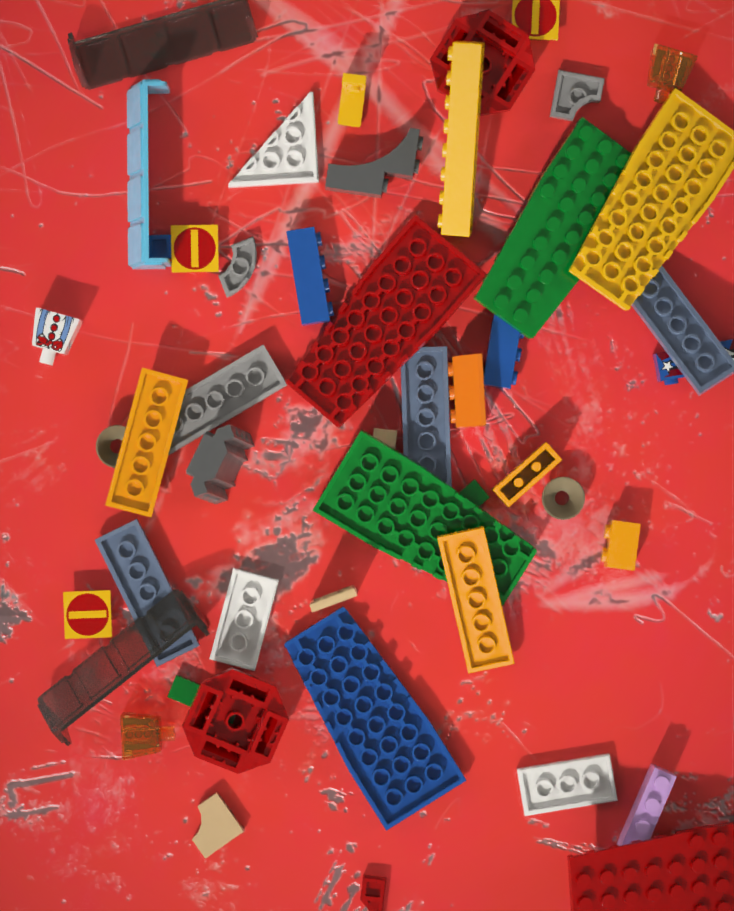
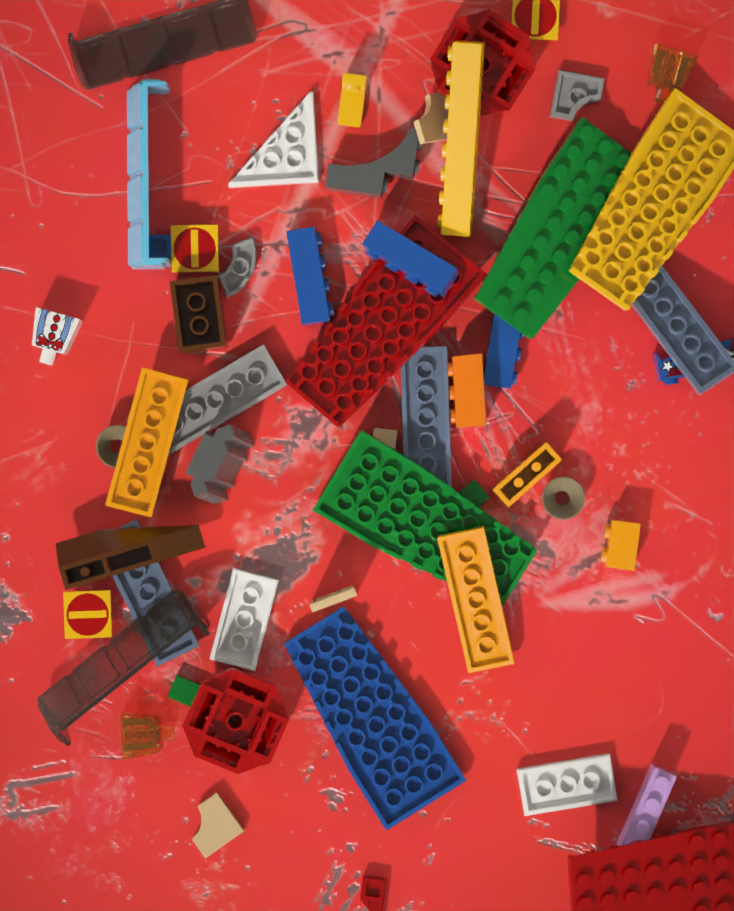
none -> reddish brown wedge [55,525,205,590]
none -> reddish brown brick [169,275,228,354]
none -> blue brick [362,220,459,297]
none -> tan tile [414,93,449,145]

